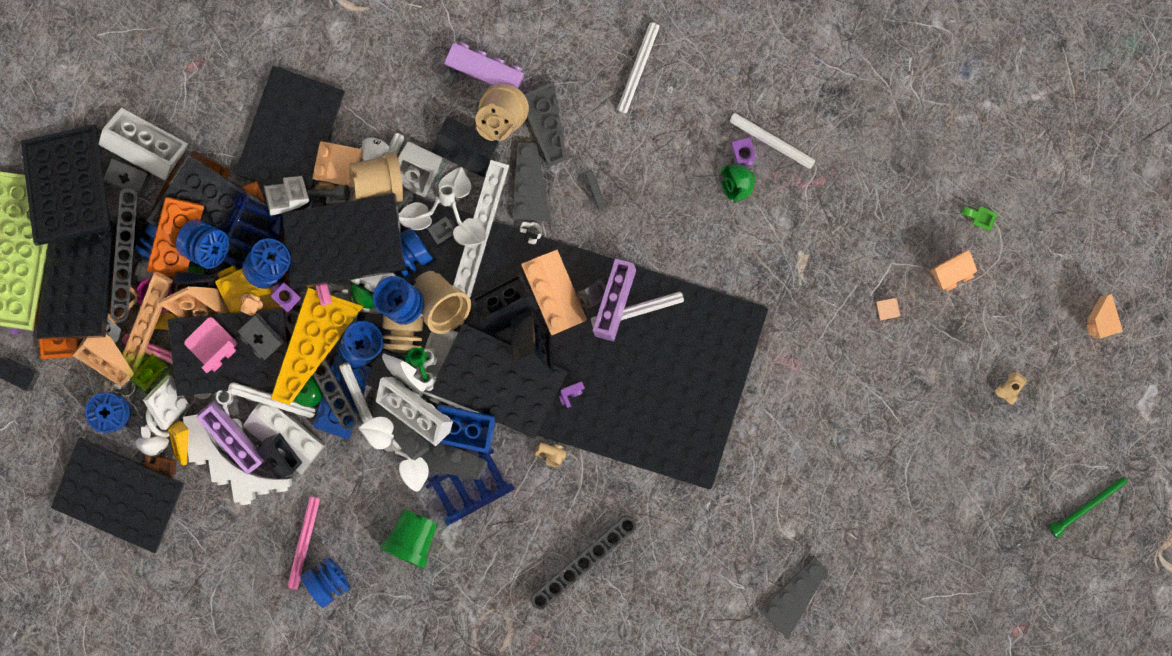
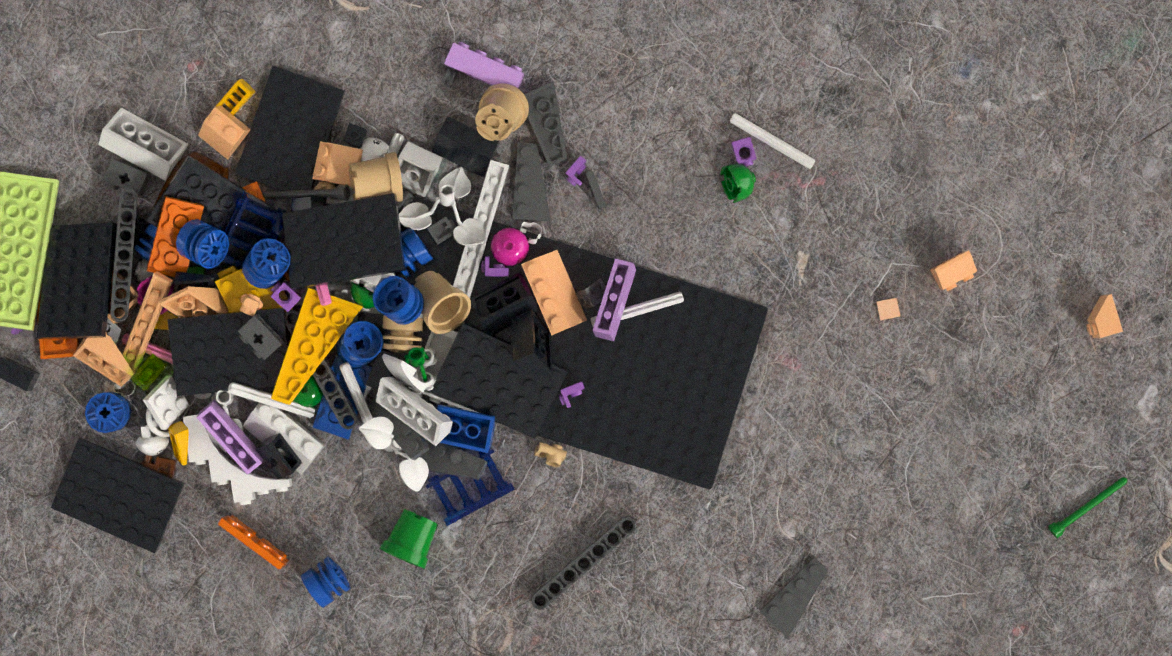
black plate [21,124,111,246] -> none
bright pink bracket [185,317,238,373] -> none
white slope [264,176,309,215] -> none
bright pink axle [288,496,320,590] -> none
white axle [617,22,659,113] -> none
bright green plate [961,206,998,231] -> none
tan plate [994,372,1027,405] -> none
none -> light nougat slope [198,106,251,160]
none -> yellow slope [215,79,256,115]
none -> orange piece [218,515,289,569]
none -> black bracket [343,123,367,147]
none -> medium lavender bracket [481,257,509,277]
none -> dark pink cylinder [491,228,529,266]
none -> medium lavender bracket [565,156,586,187]

